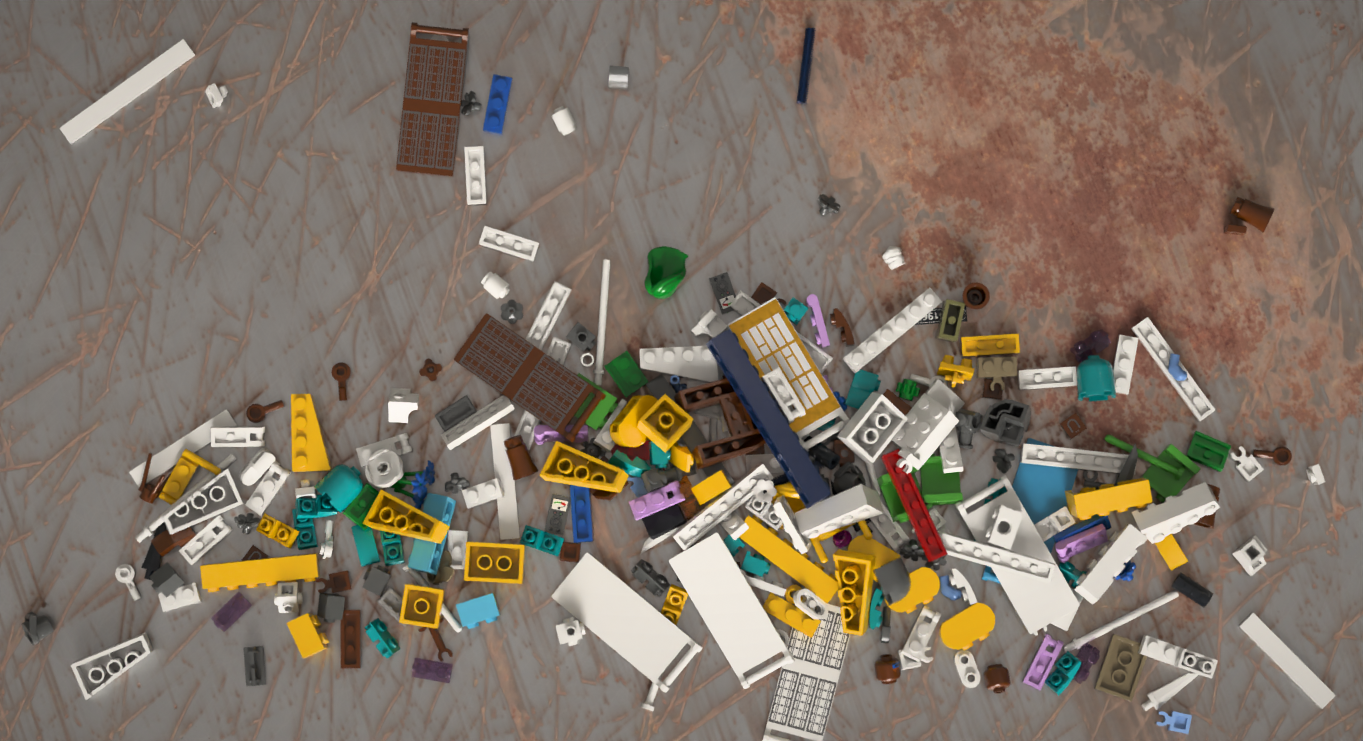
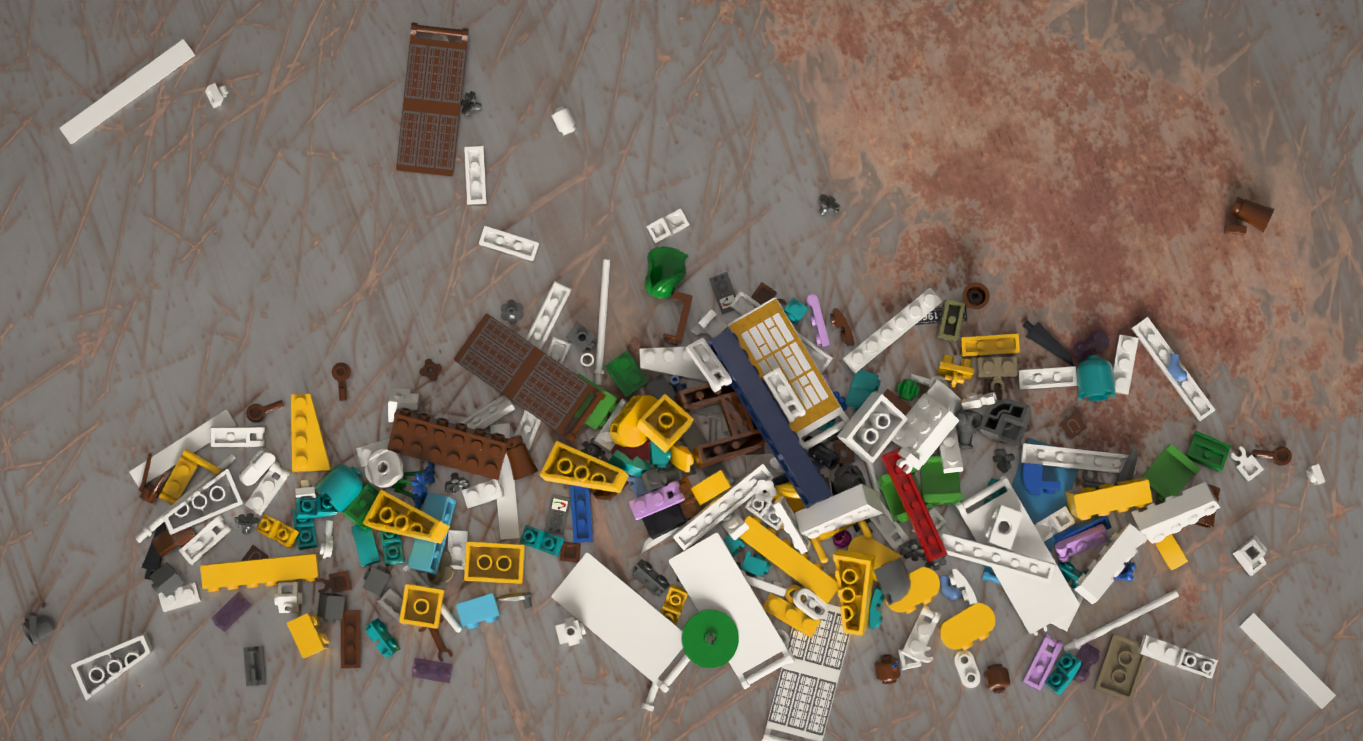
white plate [115,564,141,601] -> none
dark grey tile [434,395,477,432] -> none
white brick [481,271,510,299] -> none
blue plate [483,74,512,134] -> none
lavender plate [534,425,588,445] -> none
brick [609,66,629,90] -> none
dark blue axle [797,28,816,104] -> none
dark grey bar [881,606,891,643] -> none
white arm [882,246,906,270] -> none
bright green bar [1105,435,1185,480] -> none
white bar [1142,673,1199,711] -> none
light blue plate [1156,711,1192,734] -> none
black axle [1171,572,1213,608] -> none
none -> reddish brown bracket [387,408,509,480]
none -> dark grey bar [496,592,533,609]
none -> white slope [646,208,691,243]
none -> reddish brown panel [663,291,693,346]
none -> green piece [681,610,739,668]
none -> white plate [686,338,732,392]
none -> white plate [961,392,997,410]
none -> blue brick [1021,463,1061,497]
none -> black bar [1022,320,1074,367]

